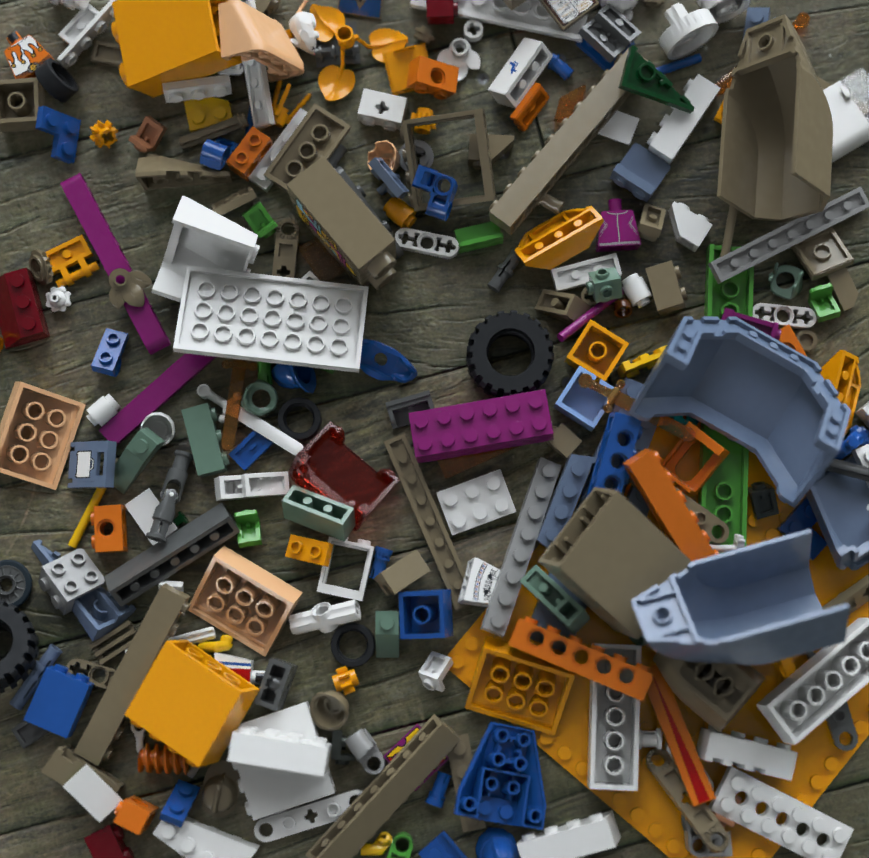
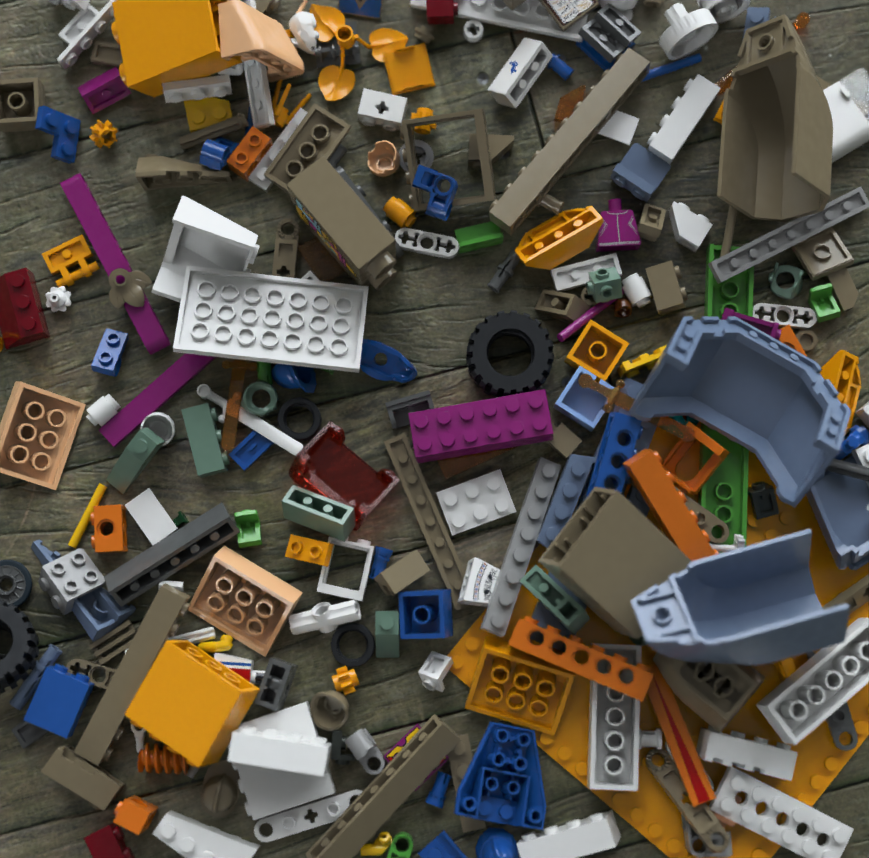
torso [4,32,54,79] -> none
dark tan gear [29,249,54,285] -> none
black tyre [35,58,78,103] -> none
white piece [63,764,123,823] -> none
sand blue container [67,441,117,489] -> none
nougat bracket [129,116,167,153] -> none
dark grey piece [146,450,194,543] -> none
blue plate [159,779,200,828] -> none
dark tan tile [211,186,257,215] -> none
white slope [214,471,290,501] -> none
bright green bracket [241,202,278,239] -> none
sand blue plate [368,157,410,198] -> none
orange brick [407,56,459,100] -> none
white plate [437,38,480,82] -> none
orange tile [510,82,550,132] -> none
dark green wing [618,45,694,113] -> none
blue plate [777,496,827,560] -> none
none -> magenta panel [78,67,131,114]

